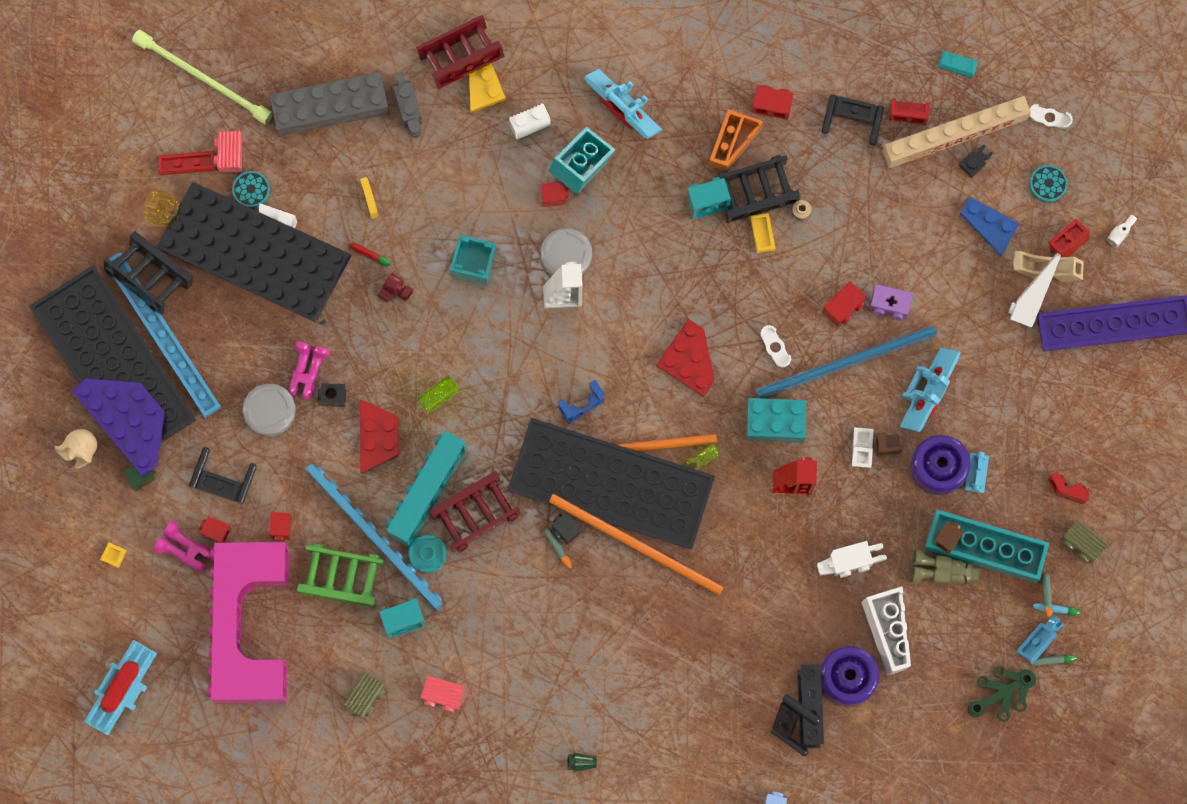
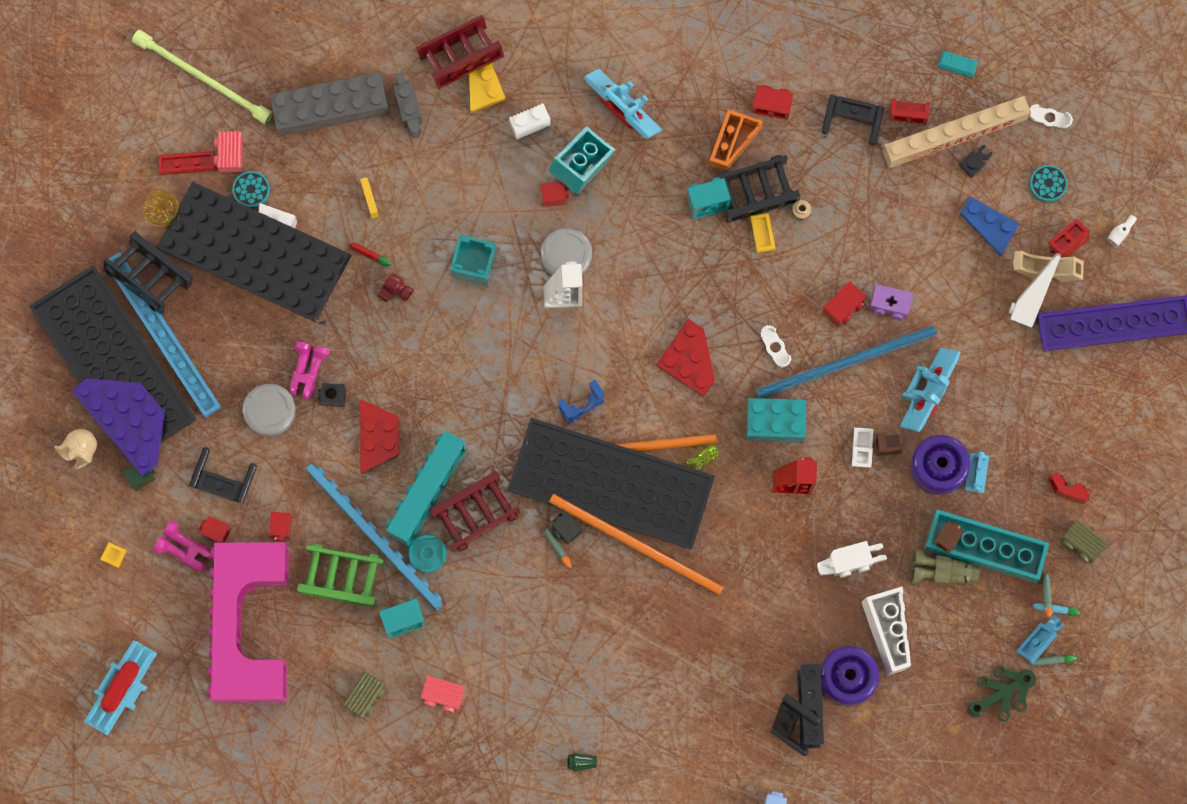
clear neon green bracket [418,376,461,412] -> none

